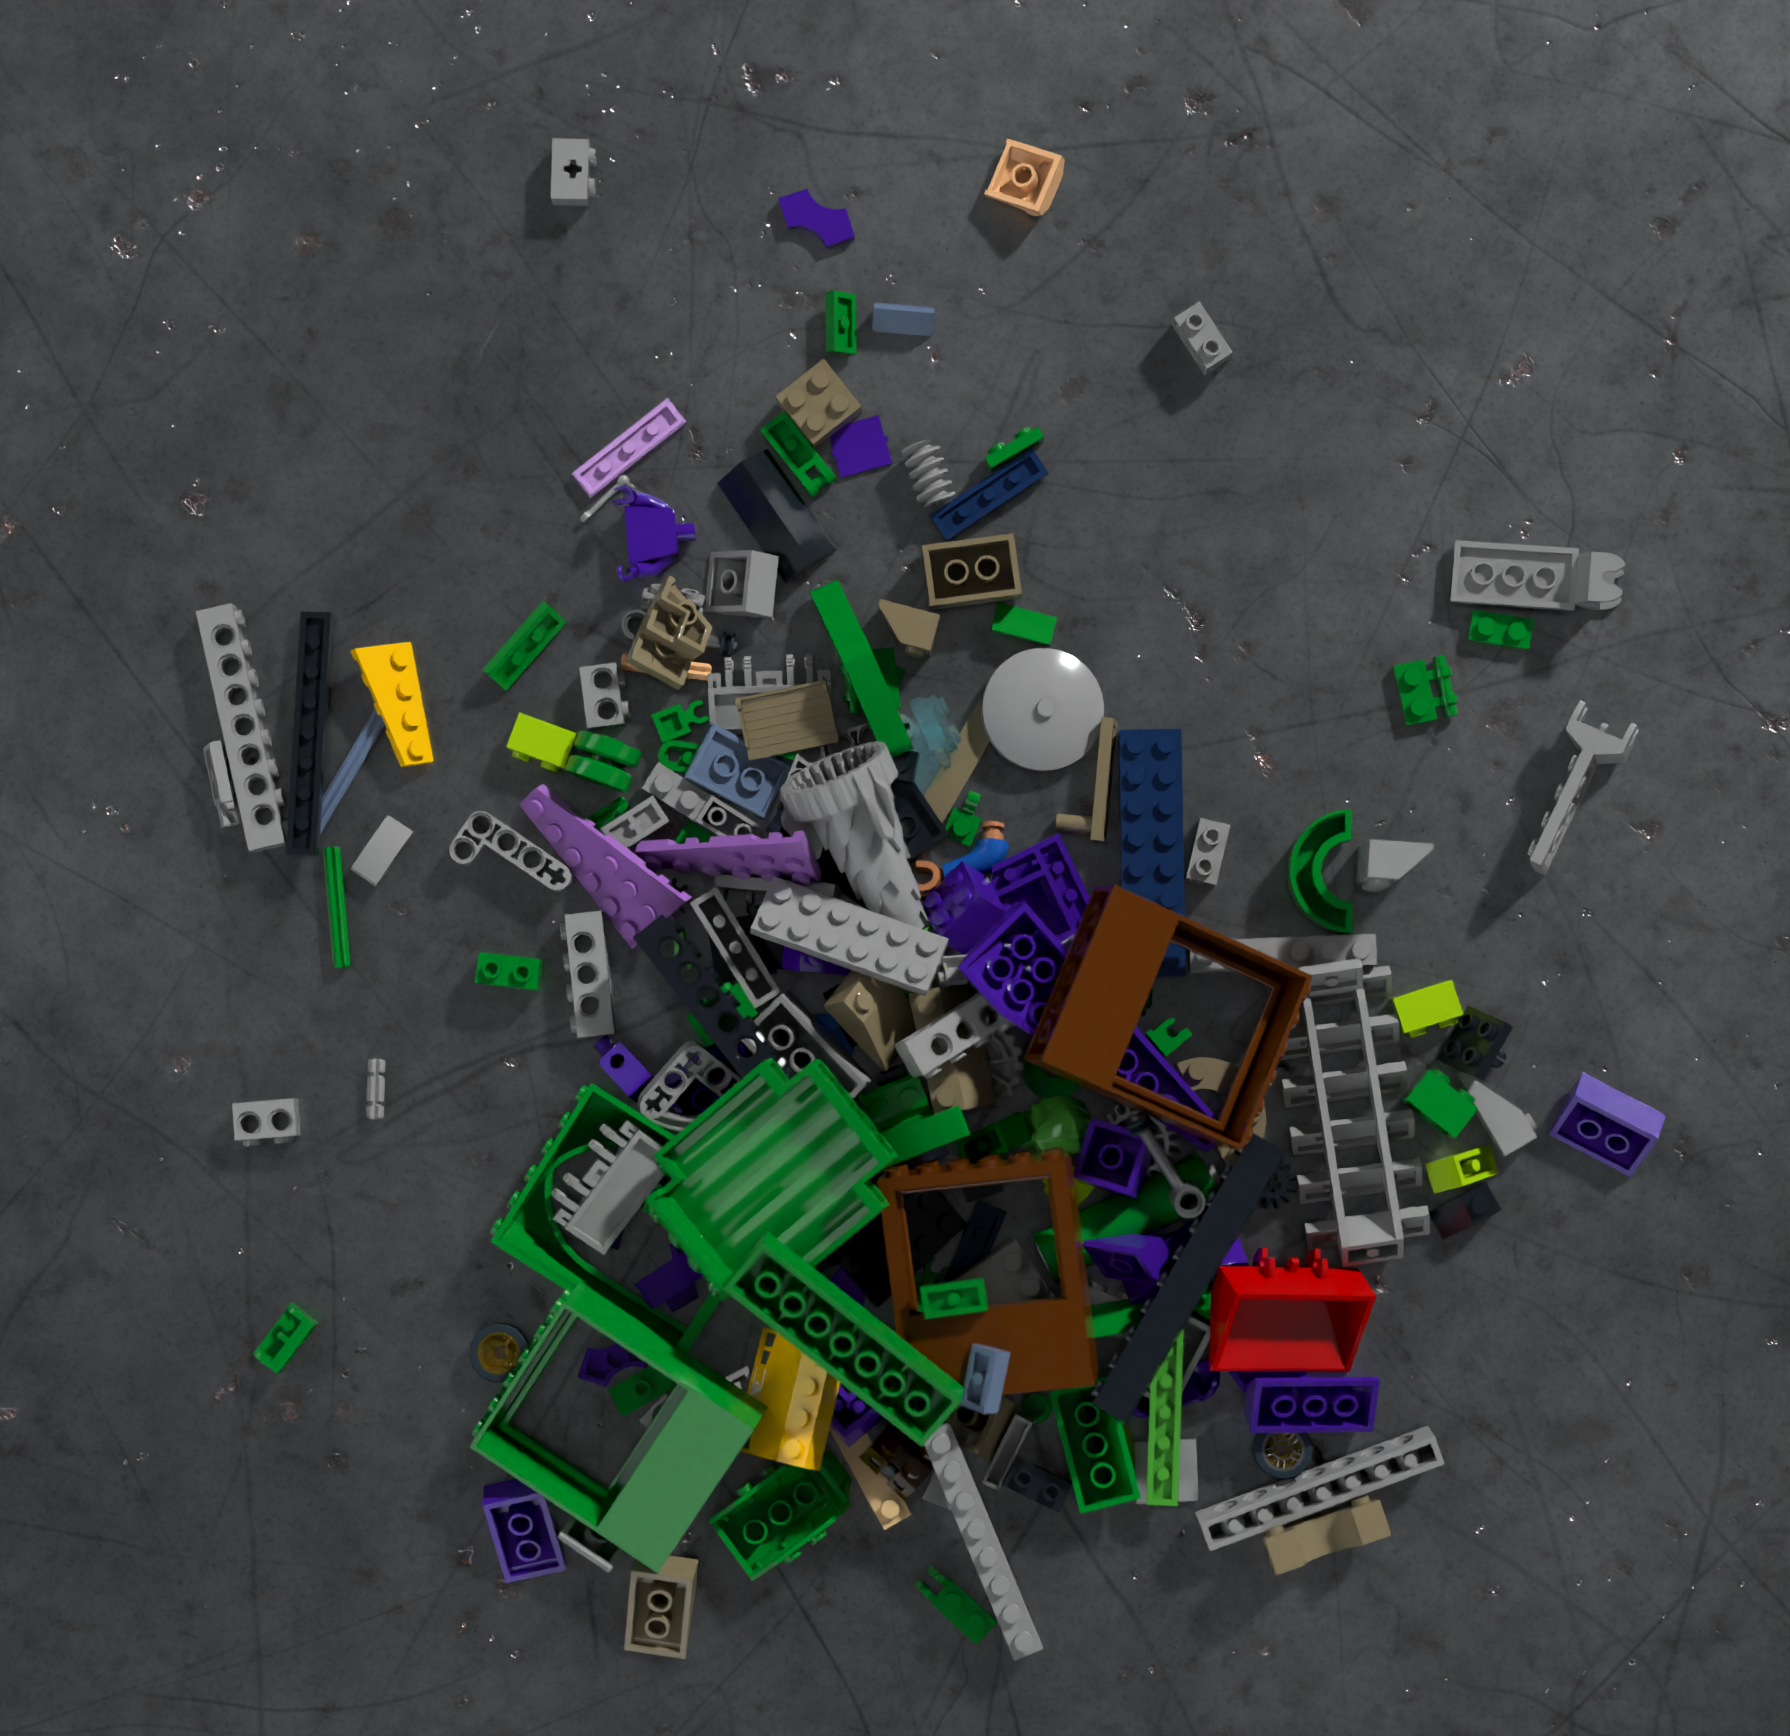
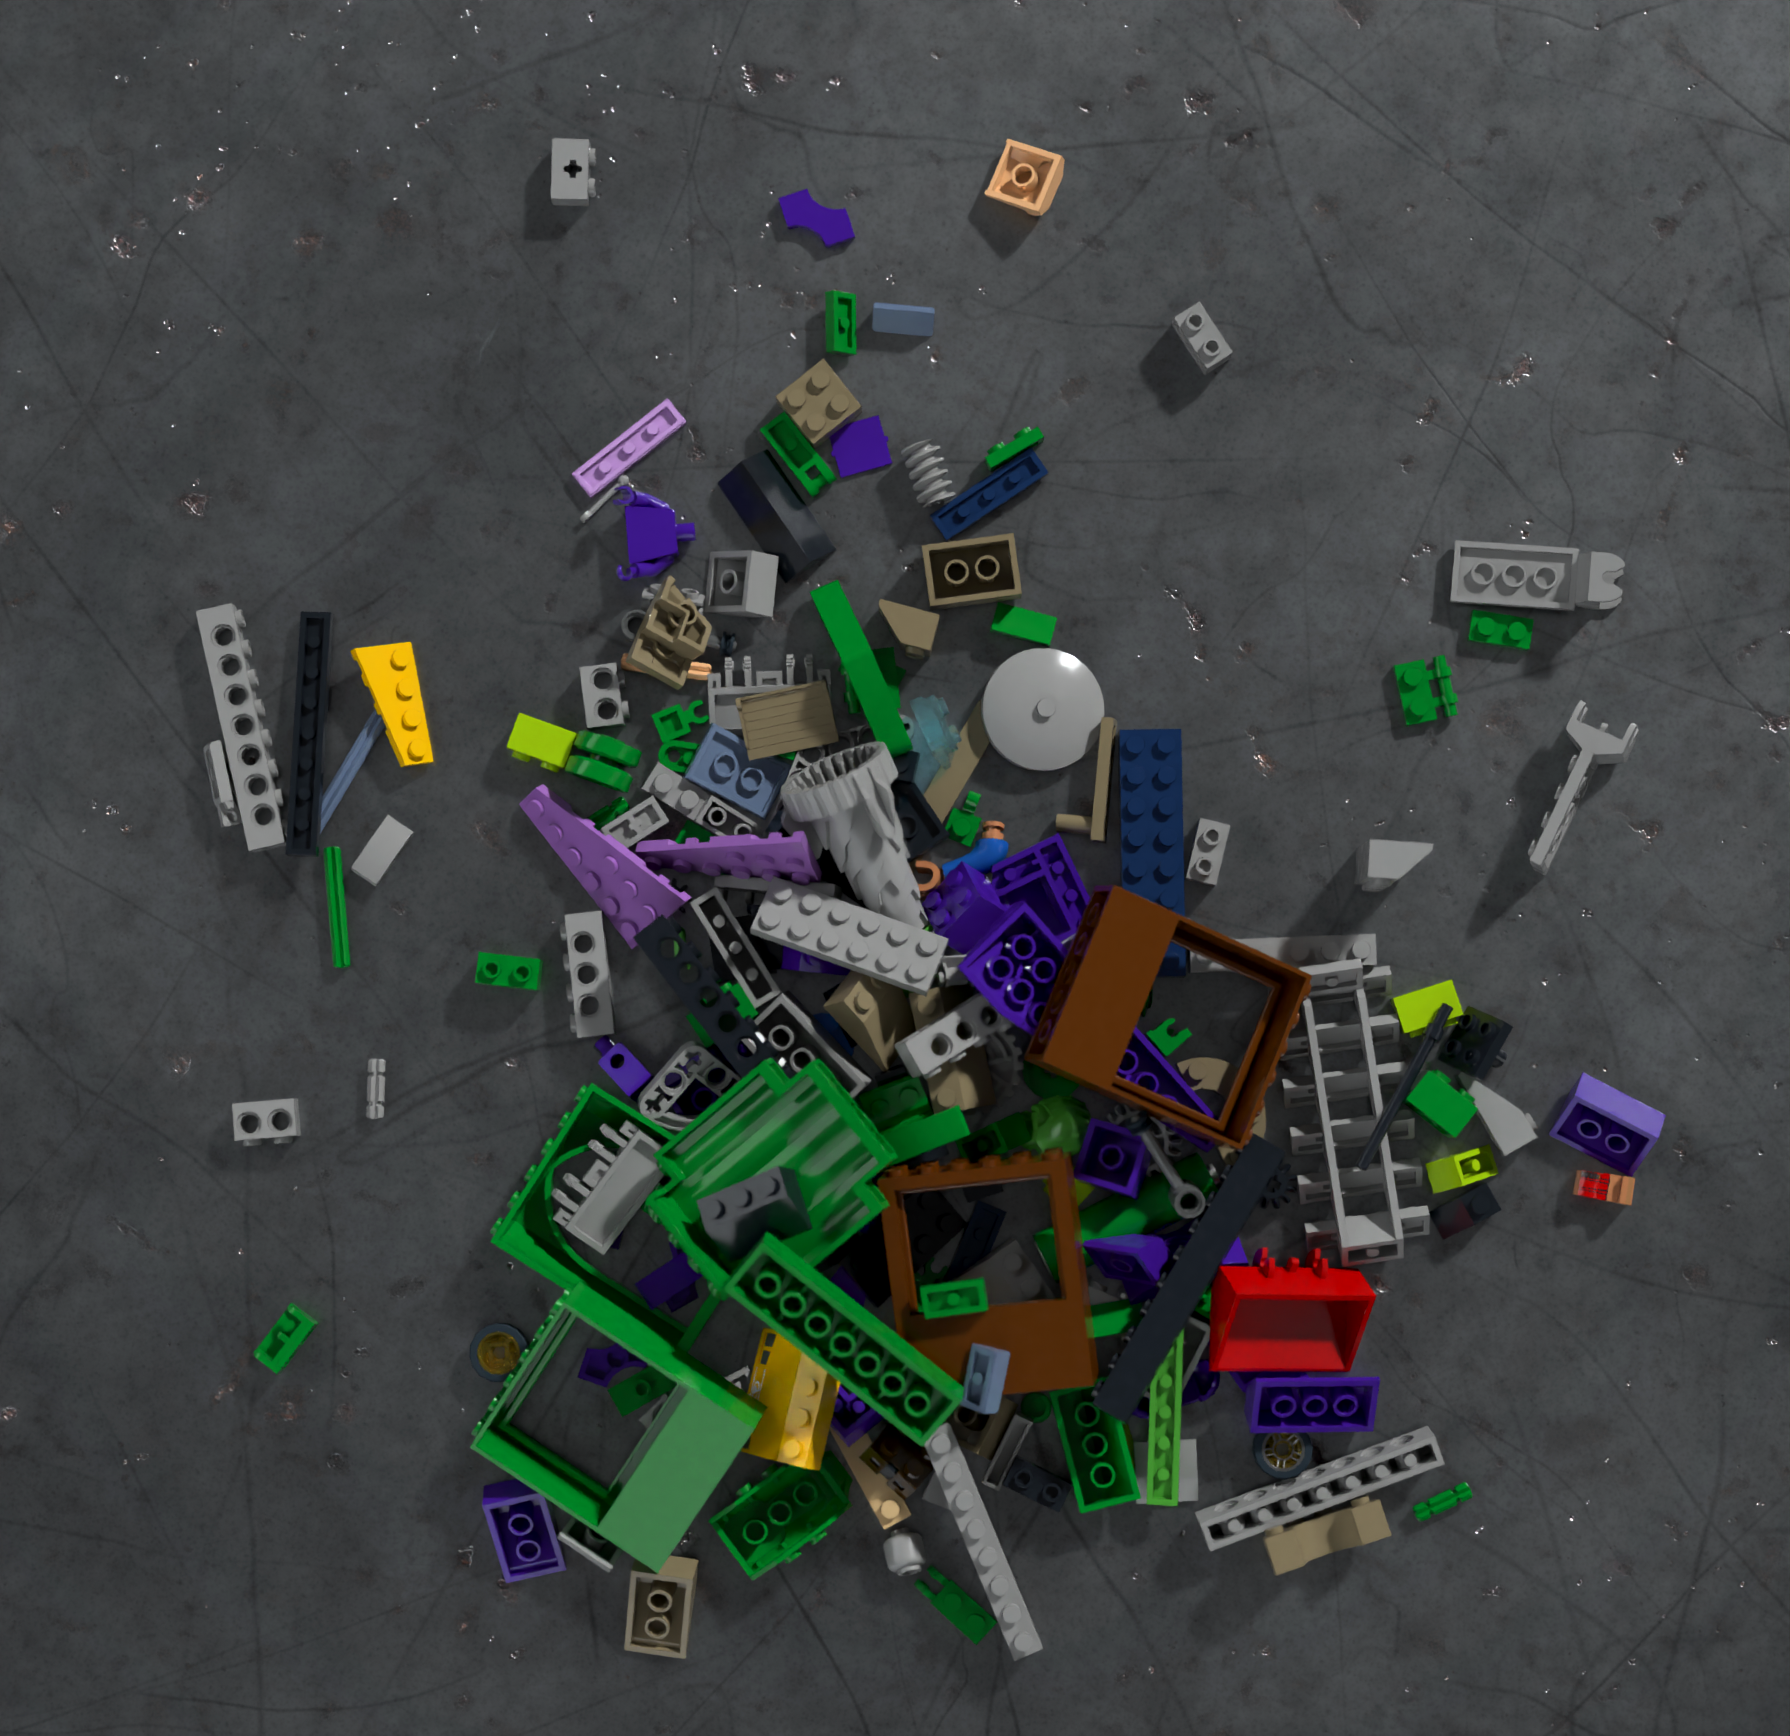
light grey beam [449,811,573,892] -> none
green plate [482,601,567,691] -> none
green brick [1287,809,1353,935] -> none
none -> black slope [697,1166,813,1263]
none -> light grey head [883,1528,927,1576]
none -> black bar [1355,1003,1453,1171]
none -> green axle [1413,1482,1472,1522]
none -> leg [1573,1170,1635,1206]

